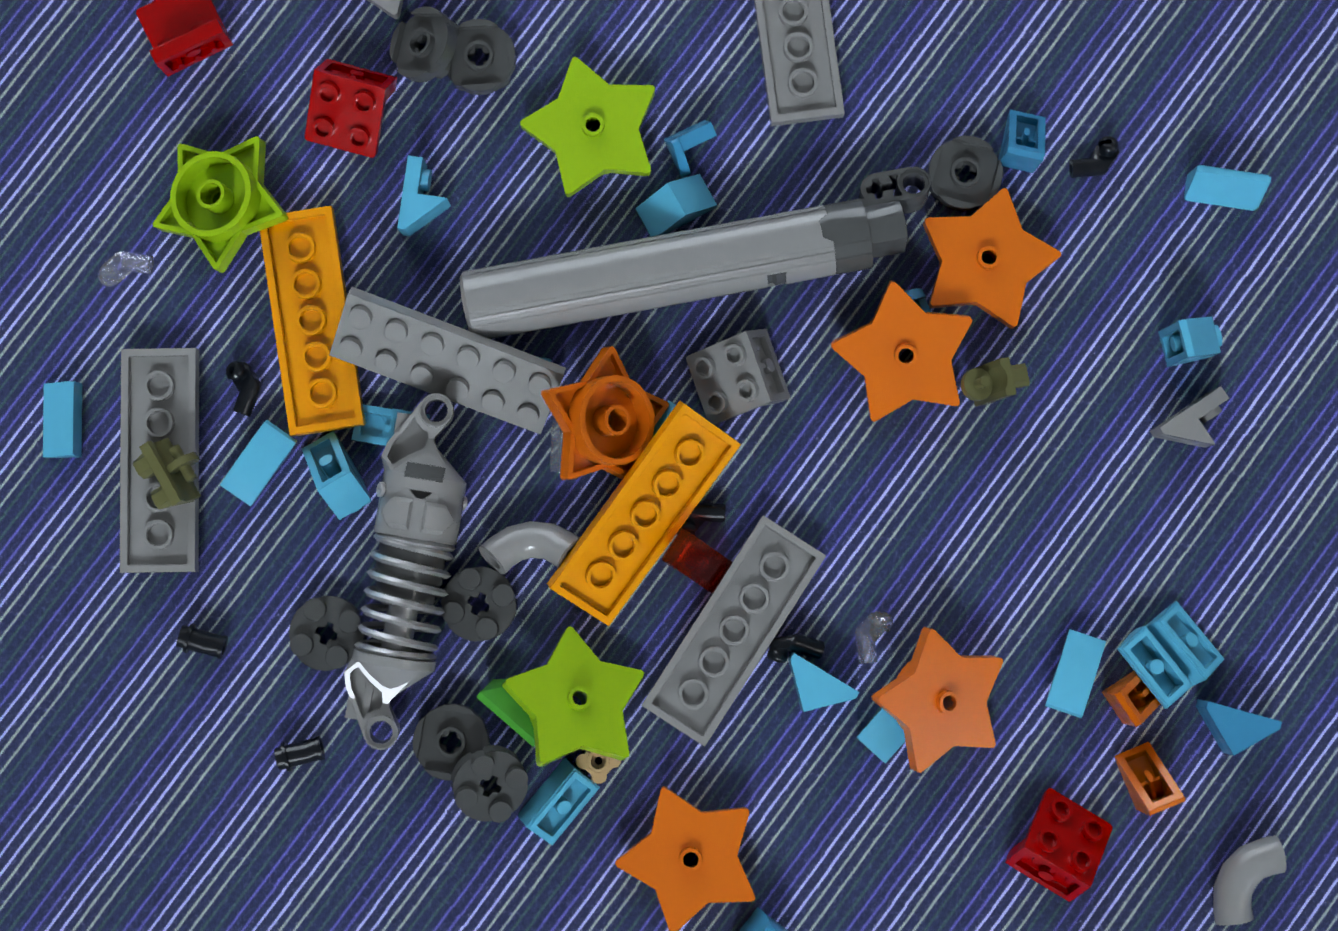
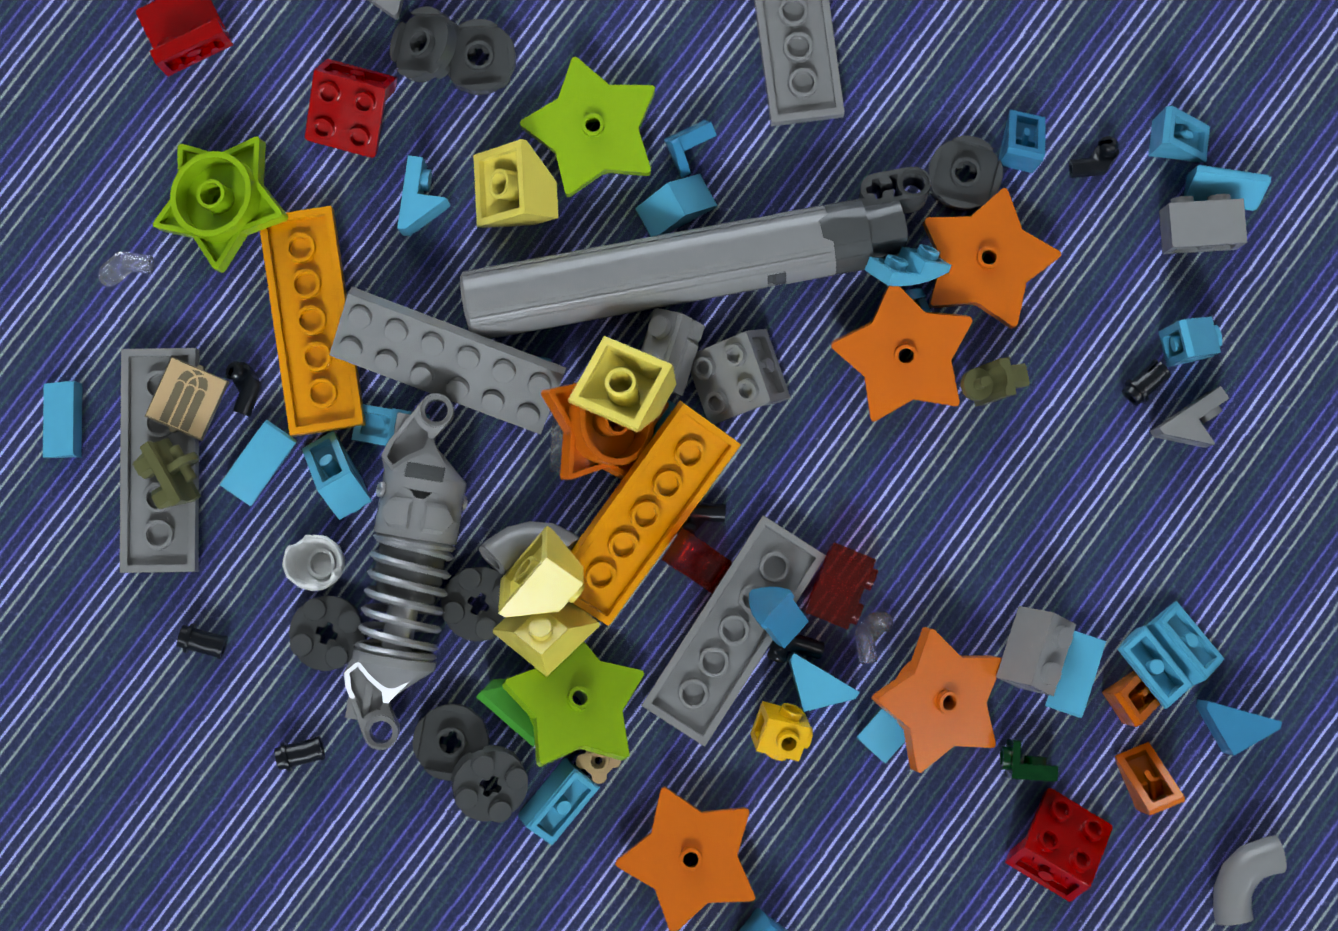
none -> piece [145,357,229,441]
none -> white hair [282,534,345,591]
none -> light yellow slope [473,139,559,228]
none -> light yellow slope [493,601,600,677]
none -> light yellow slope [498,526,585,617]
none -> light yellow slope [568,336,676,432]
none -> light grey brick [641,308,705,396]
none -> dark azure tile [749,587,809,649]
none -> yellow brick [750,701,813,761]
none -> clear red brick [803,542,878,630]
none -> medium azure slope [865,244,952,286]
none -> light grey brick [996,606,1076,696]
none -> dark green bracket [1000,739,1058,782]
none -> black pin [1122,359,1171,406]
none -> medium azure slope [1148,106,1210,163]
none -> light grey brick [1159,194,1247,254]

